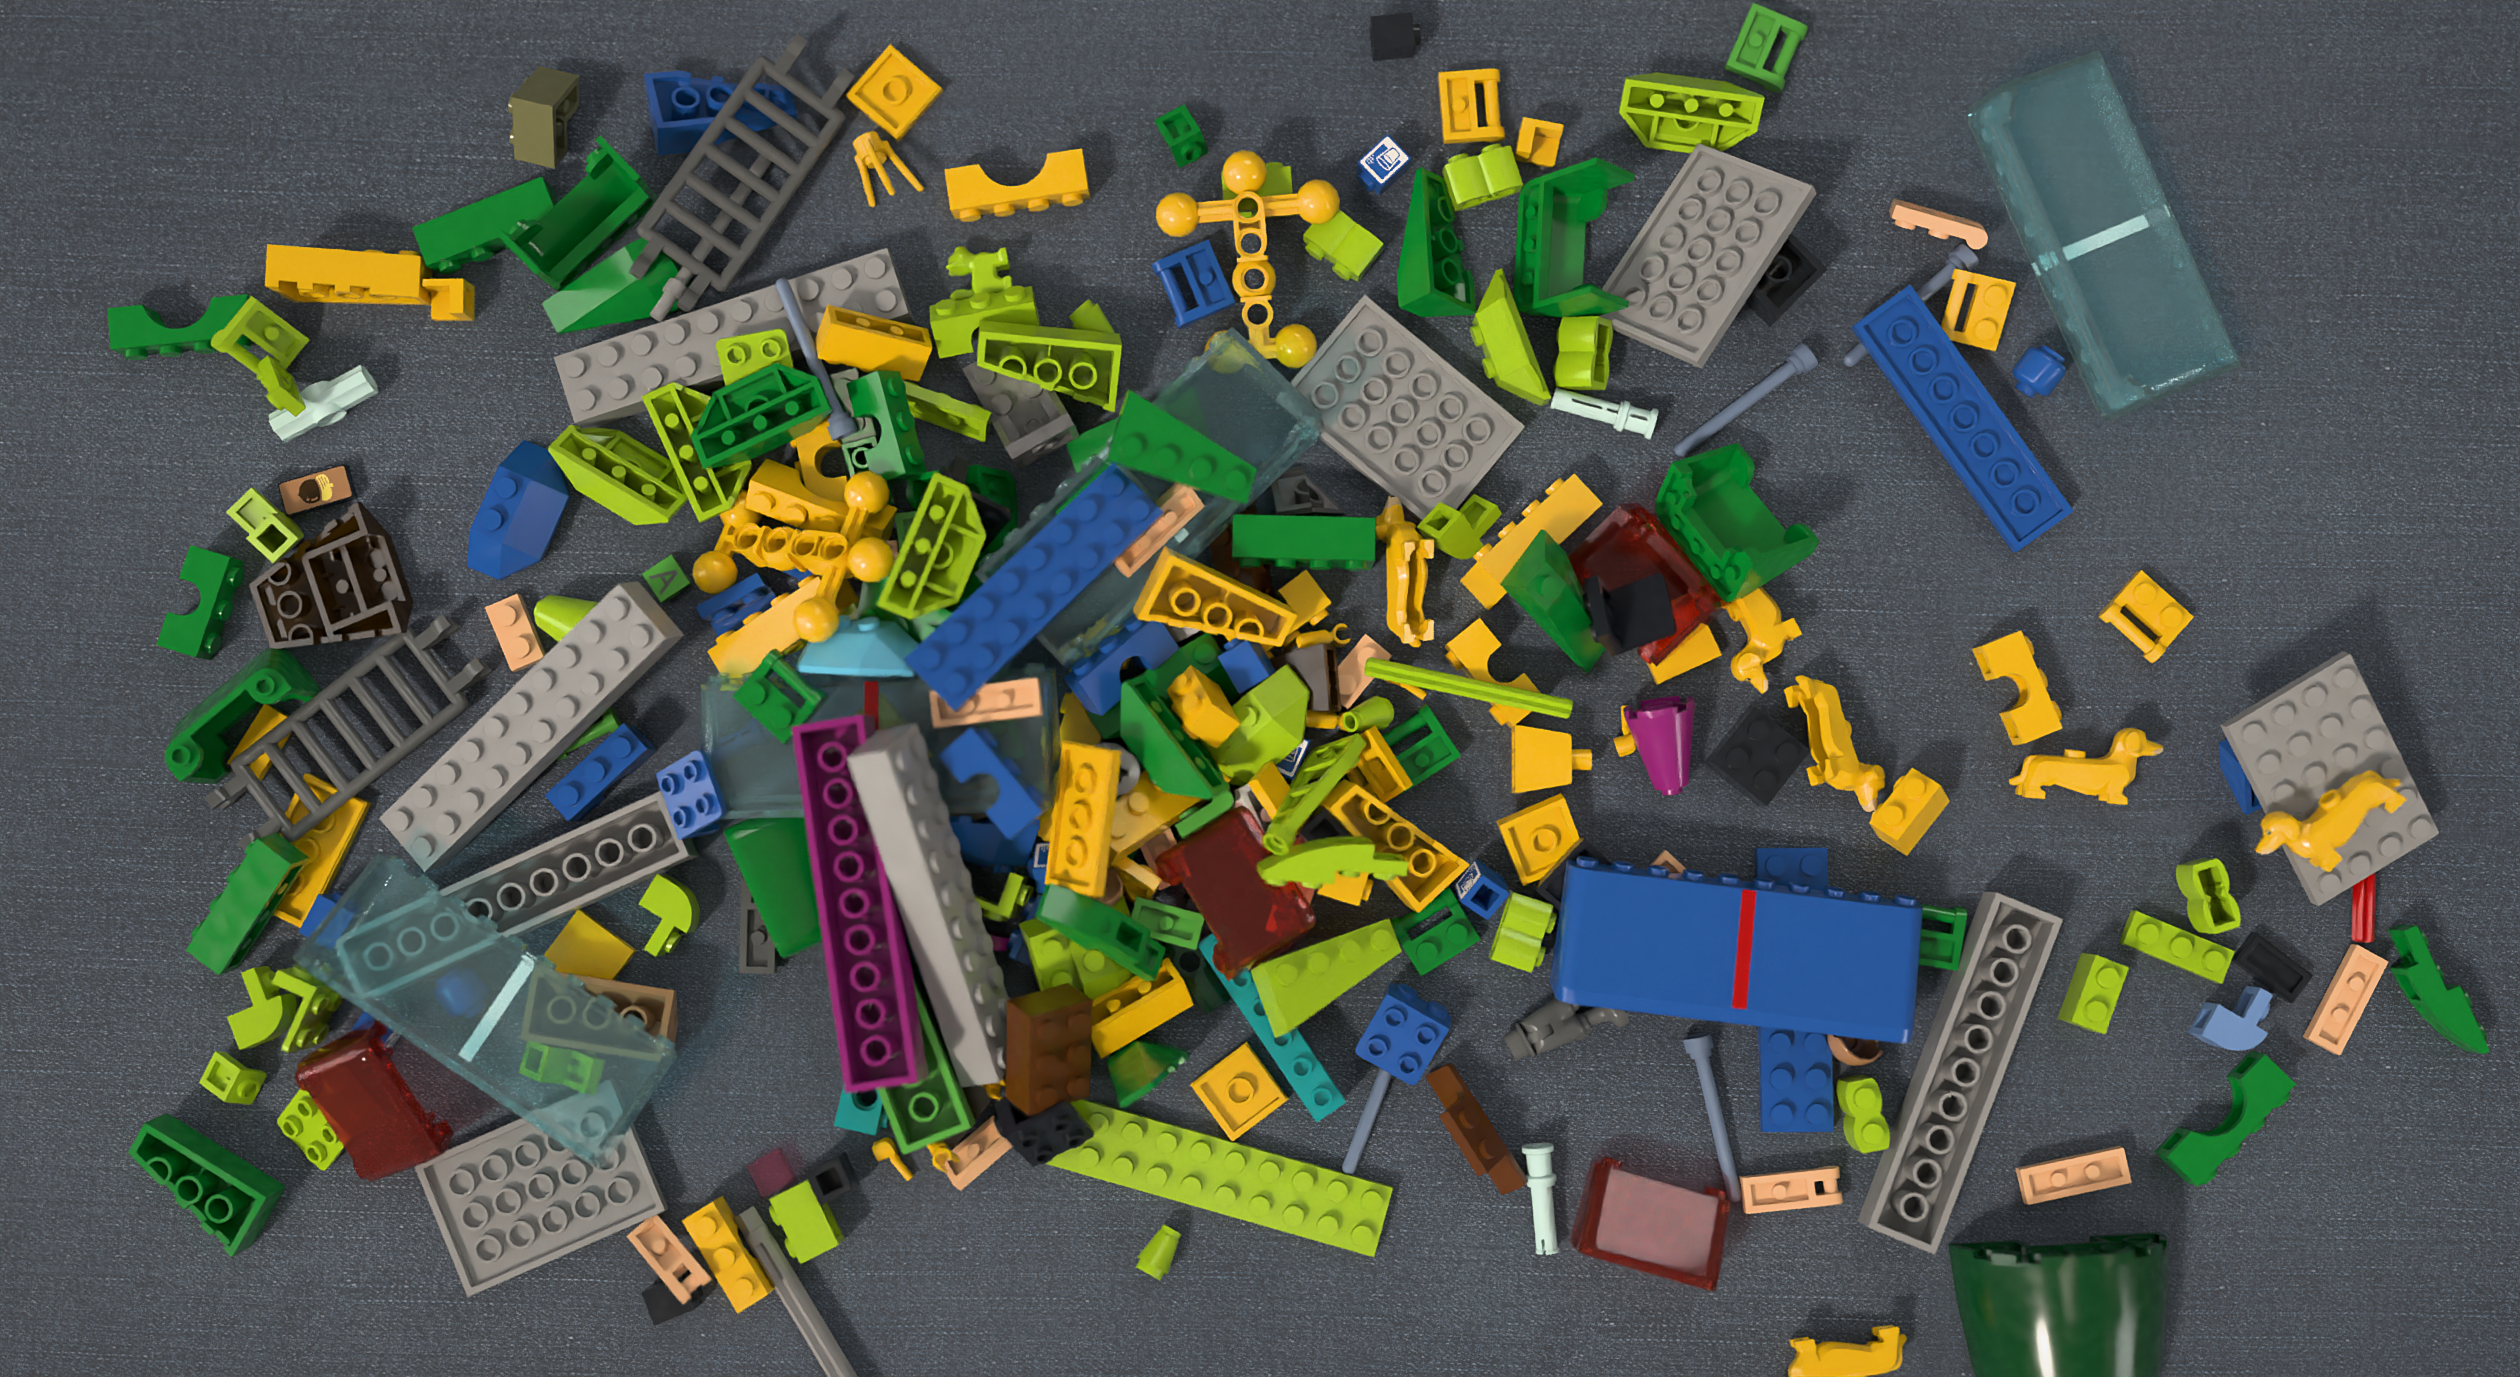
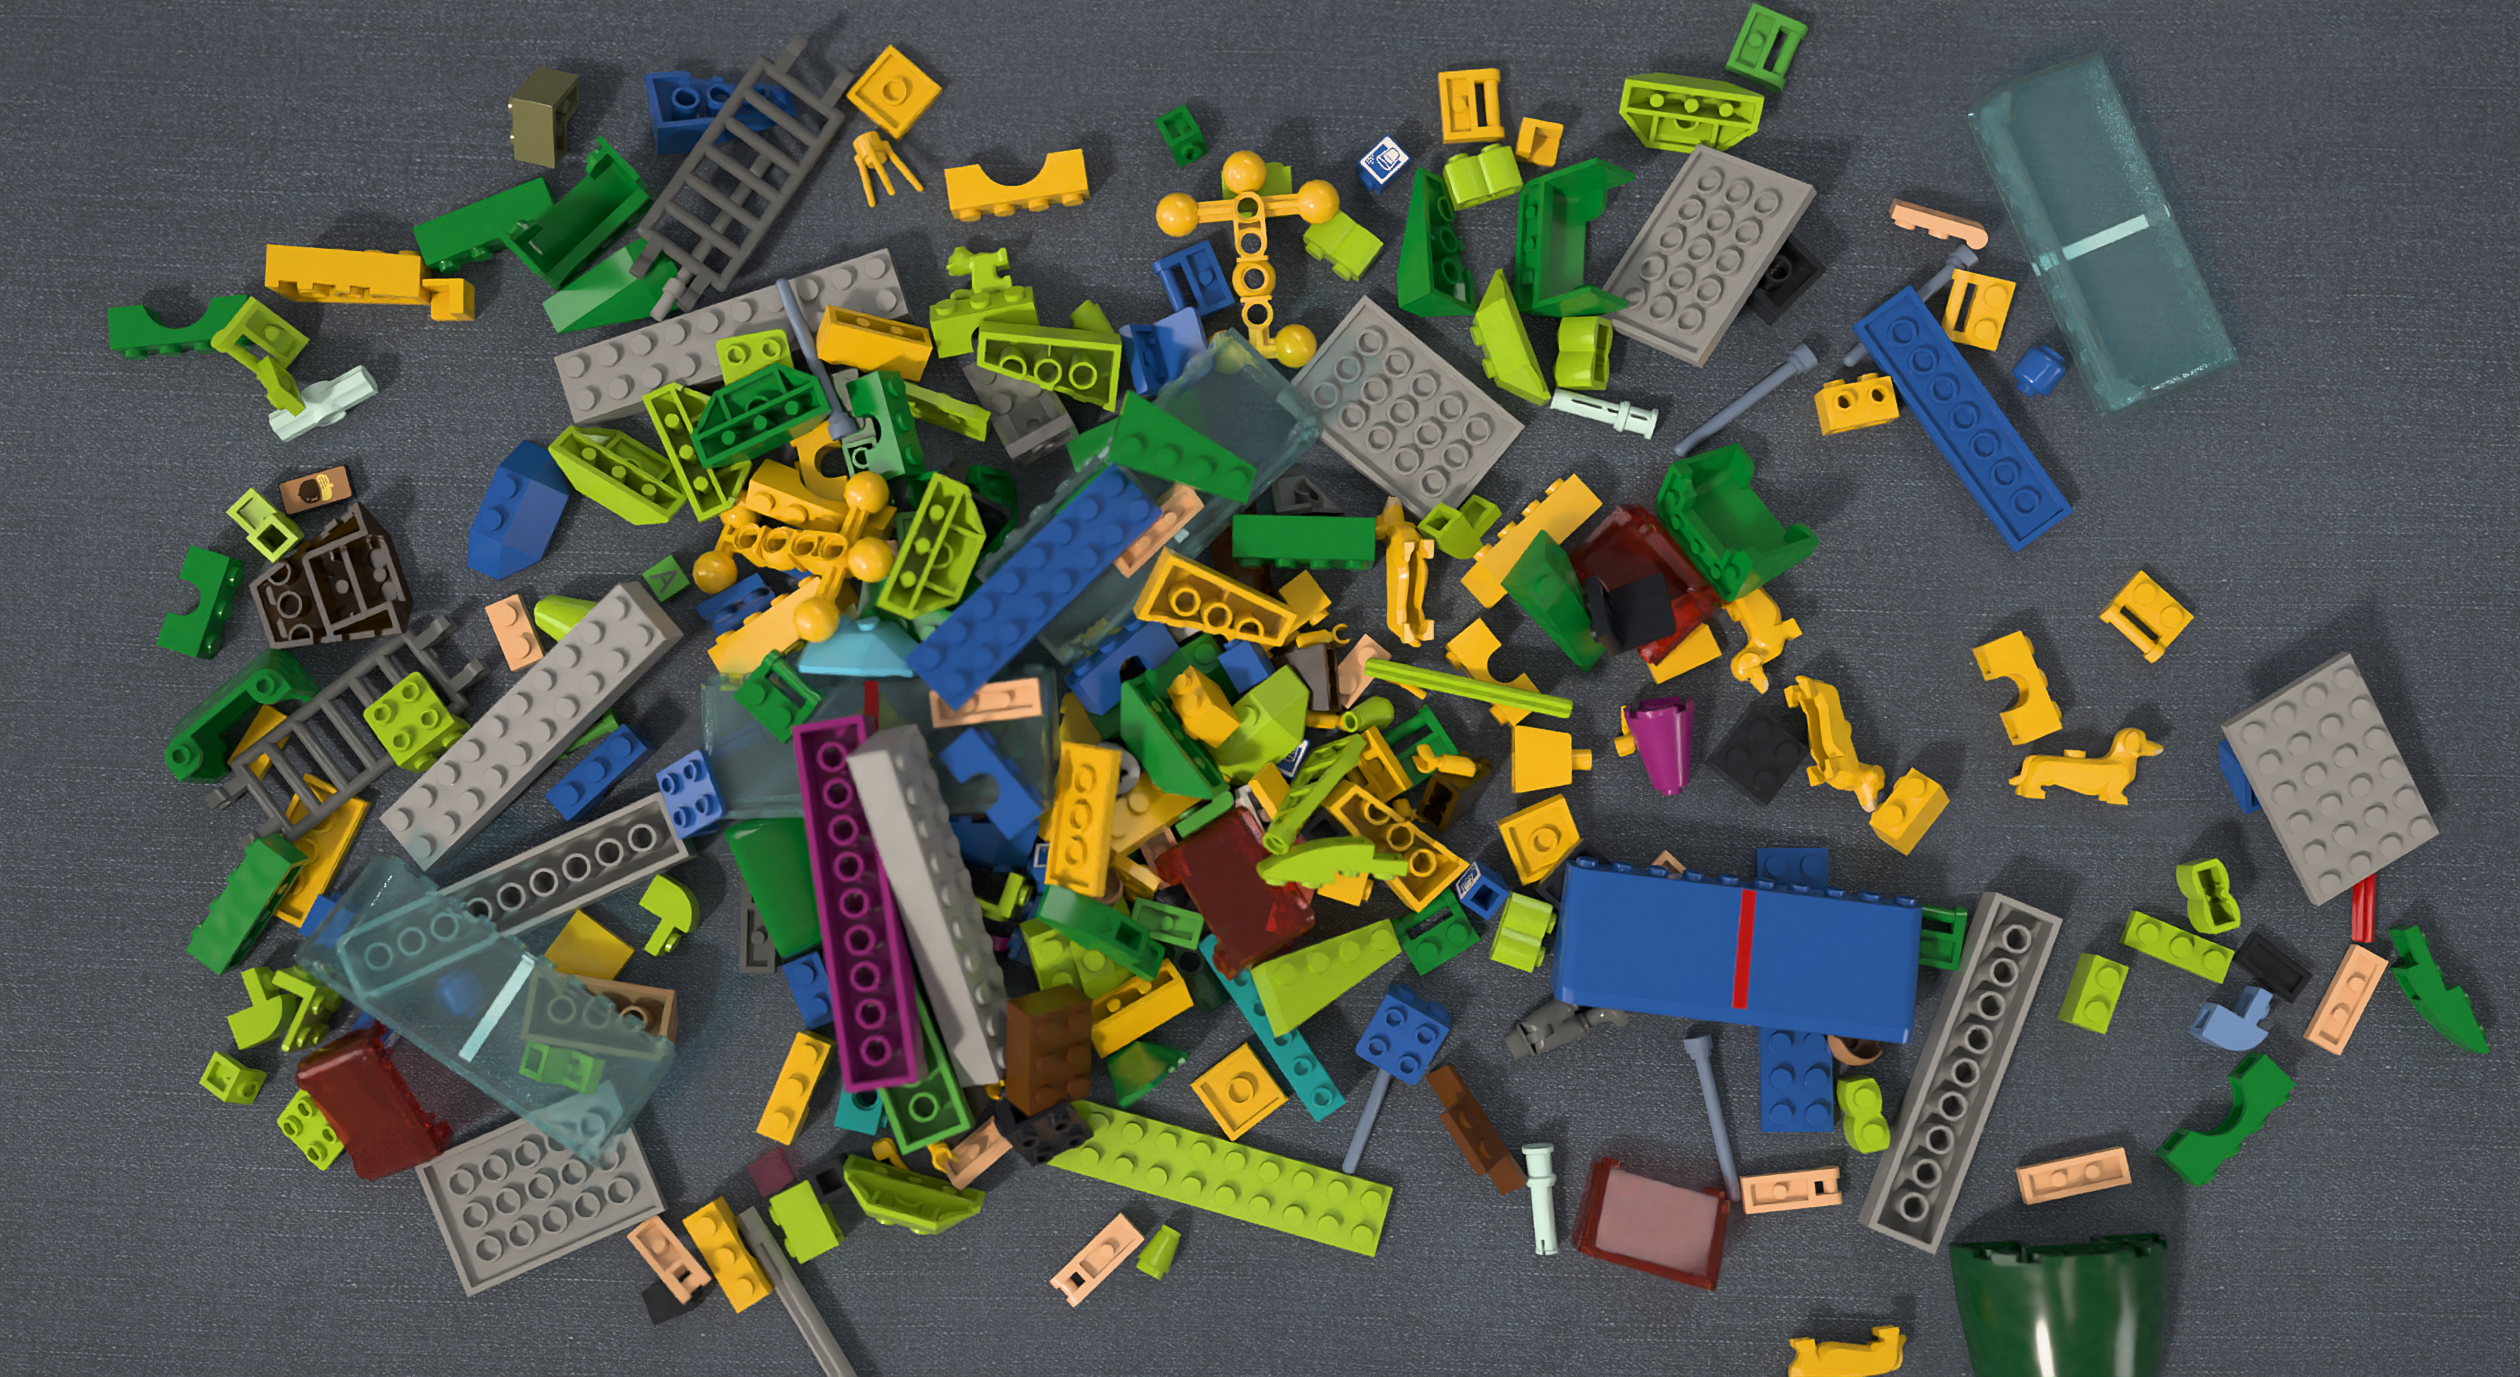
green wedge [128,1113,286,1257] -> none
black brick [1369,12,1421,61] -> none
yellow animal [2255,770,2407,872] -> none
none -> lime bracket [363,672,471,774]
none -> yellow arch [756,1029,838,1145]
none -> blue bracket [782,949,835,1031]
none -> lime wedge [843,1154,987,1235]
none -> light nougat plate [1049,1212,1145,1308]
none -> blue bracket [1119,307,1214,395]
none -> dark brown torso [1392,744,1492,835]
none -> yellow brick [1814,373,1899,436]

